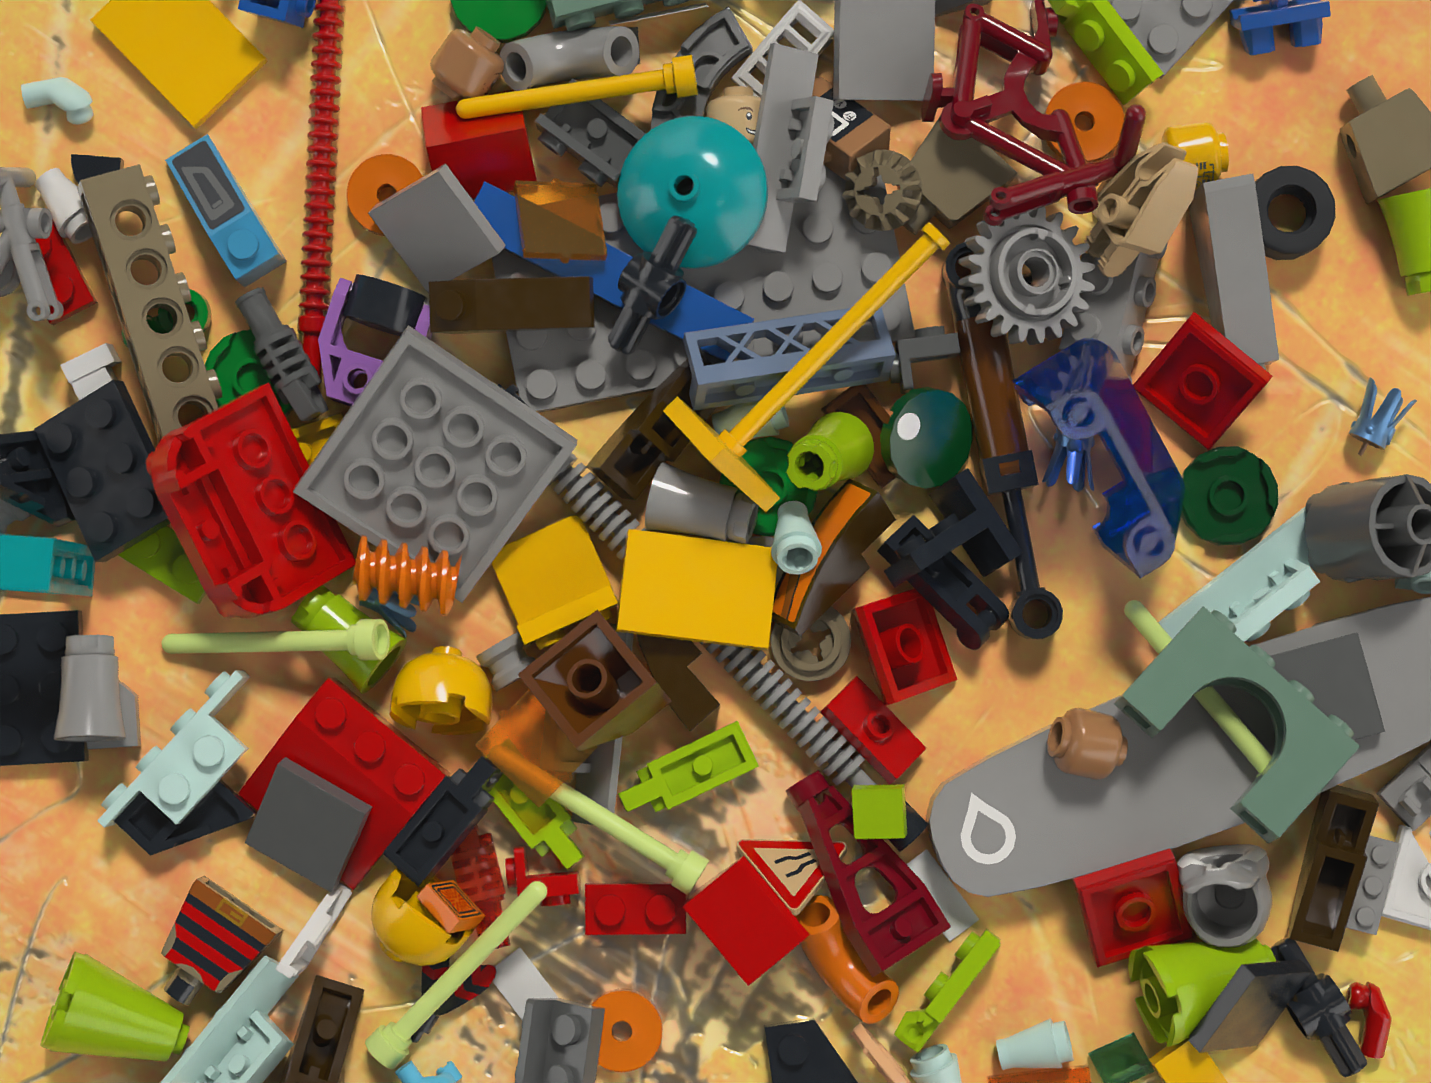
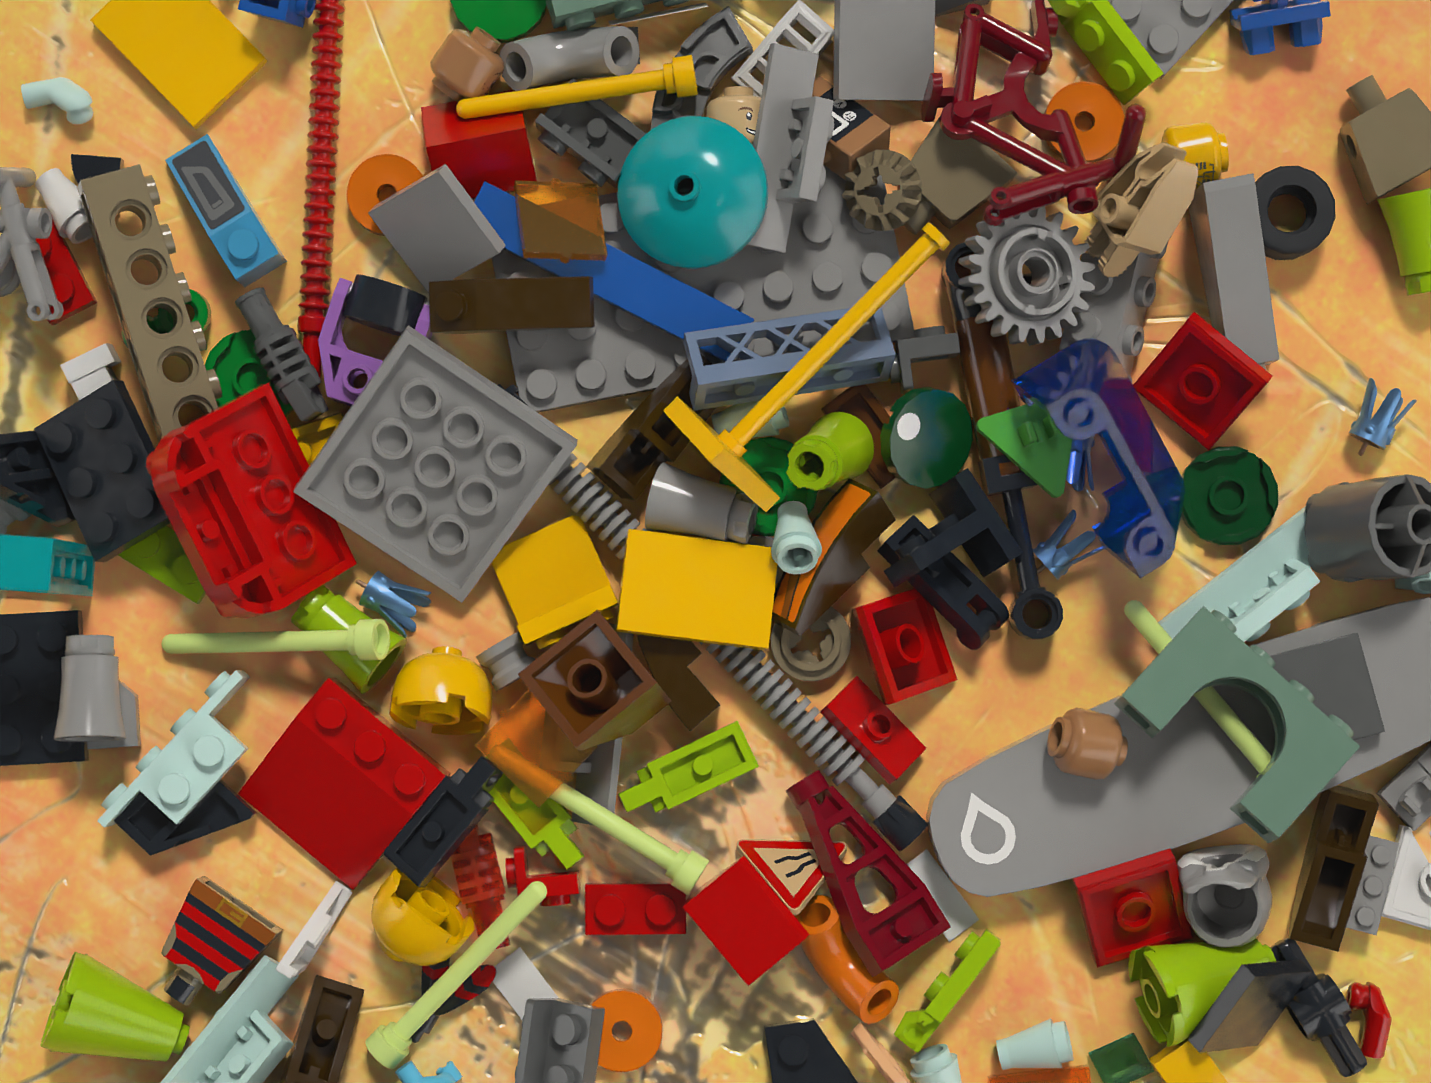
dark grey tile [245,757,372,892] -> none
orange piece [352,535,462,616] -> none
orange tile [417,880,485,933] -> none
black axle [608,215,697,355] -> none
lime tile [851,784,907,839] -> none
none -> bright green piece [976,390,1080,498]
none -> flat silver piece [1032,510,1107,580]

